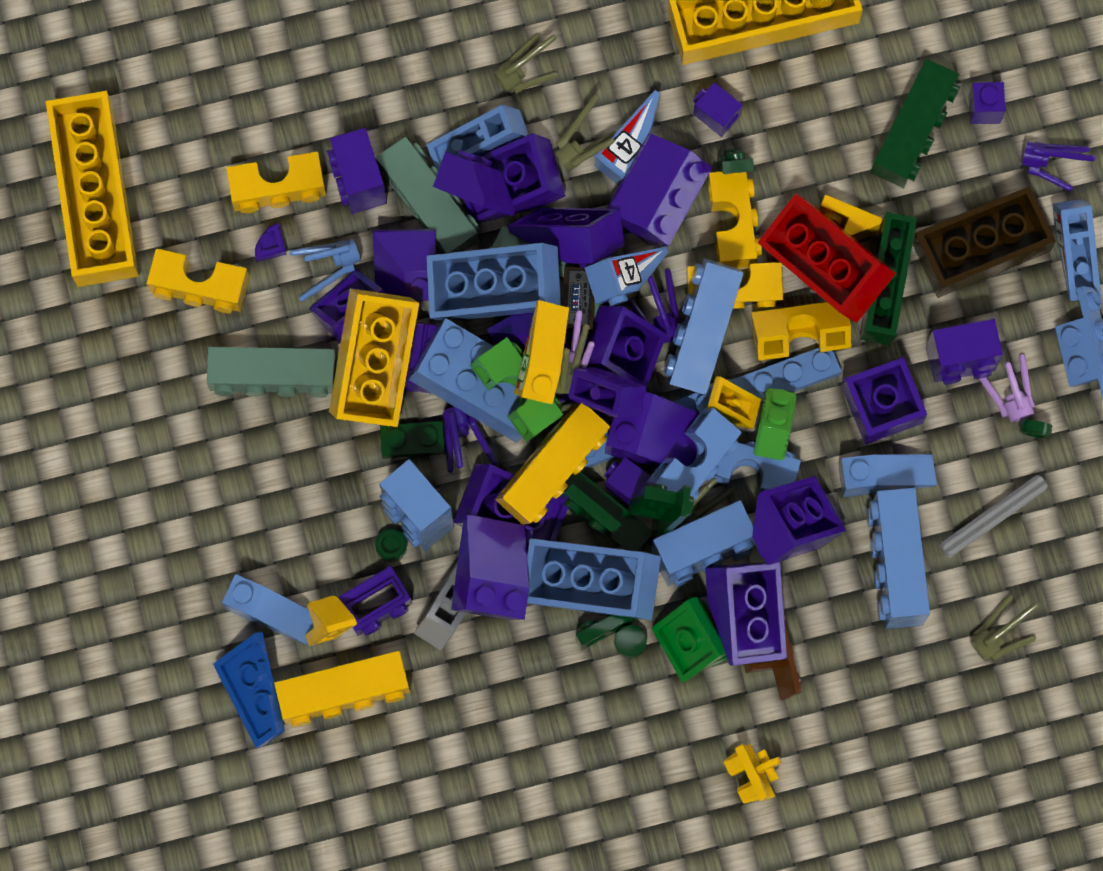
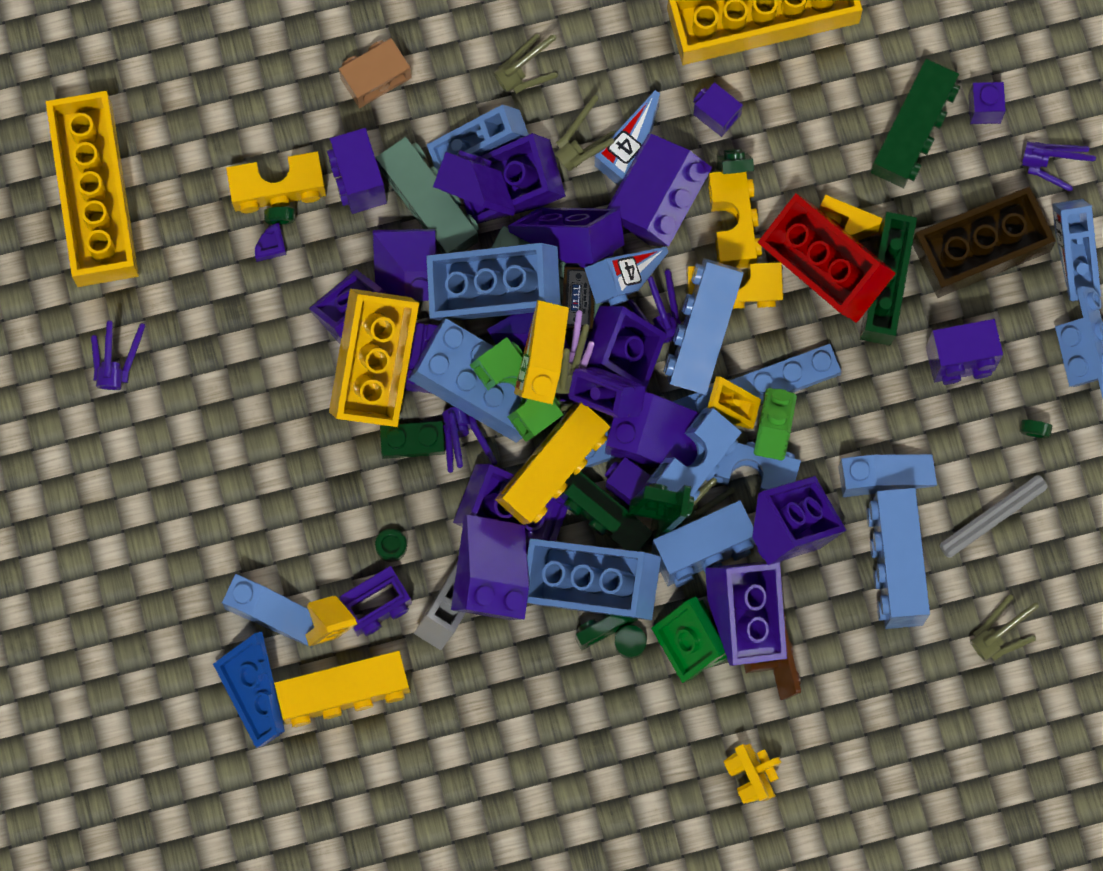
yellow arch [147,249,250,314] -> none
sand green brick [207,347,336,398] -> none
medium blue plant [290,238,361,302] -> none
medium blue brick [379,459,454,551] -> none
yellow arch [751,302,851,361] -> none
dark purple brick [842,357,927,445] -> none
lavender plant [979,354,1035,423] -> none
none -> dark purple plant [91,320,145,390]
none -> dark green tile [264,207,295,225]
none -> medium nougat brick [338,38,412,108]

